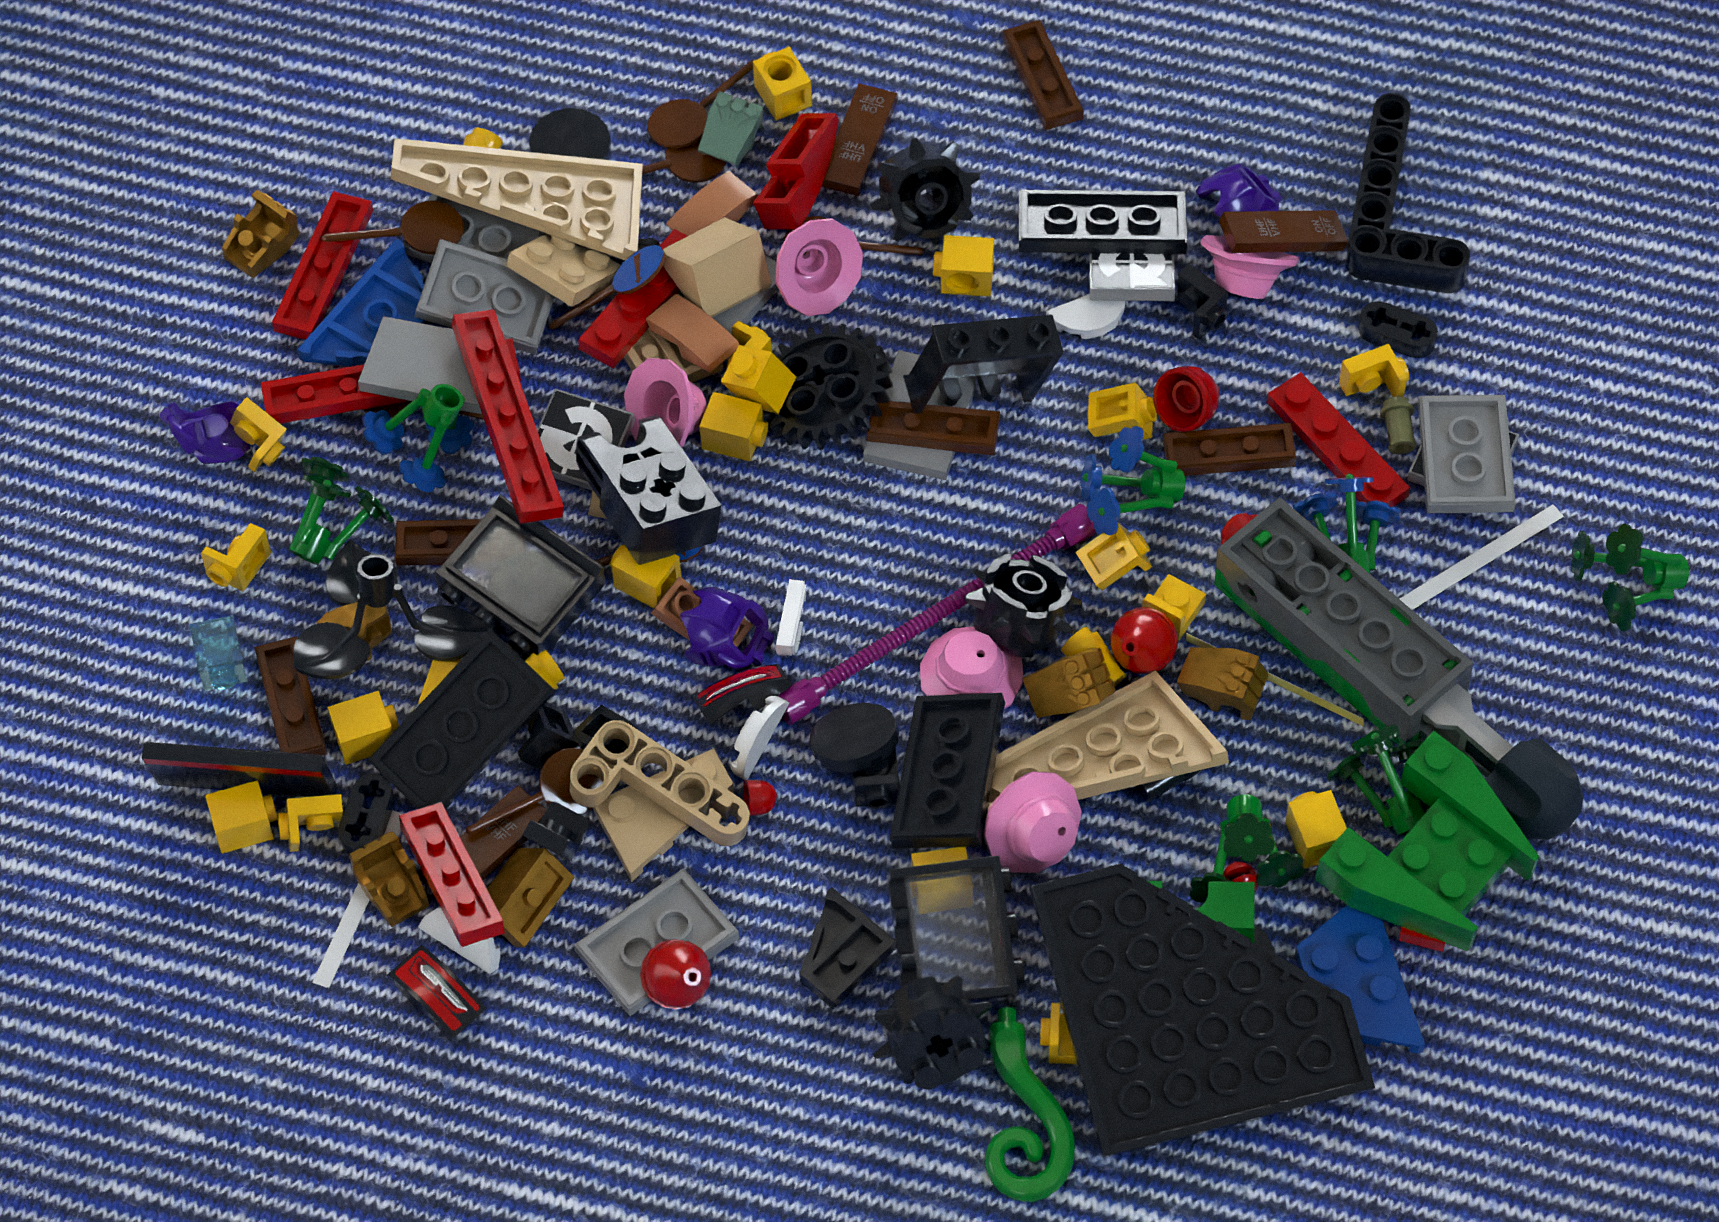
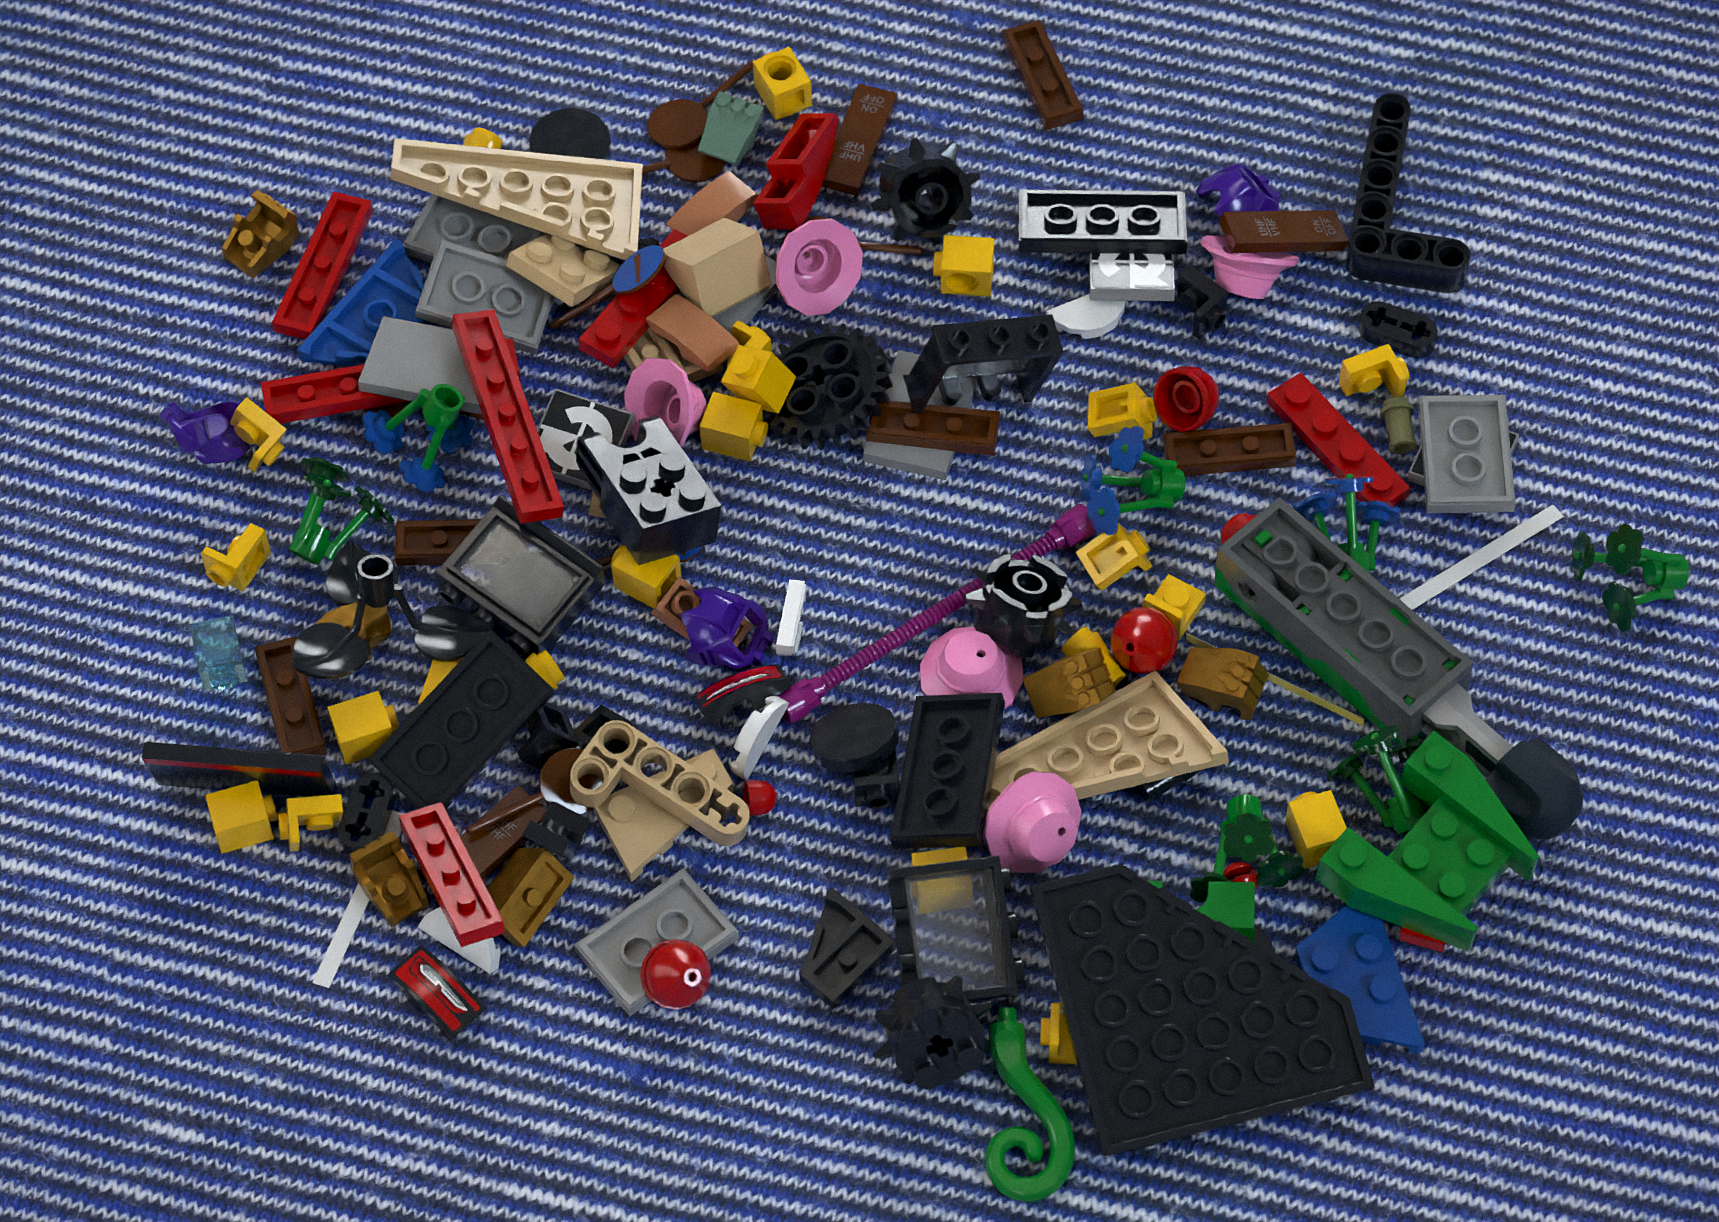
reddish brown piece [322,201,464,254] -> none

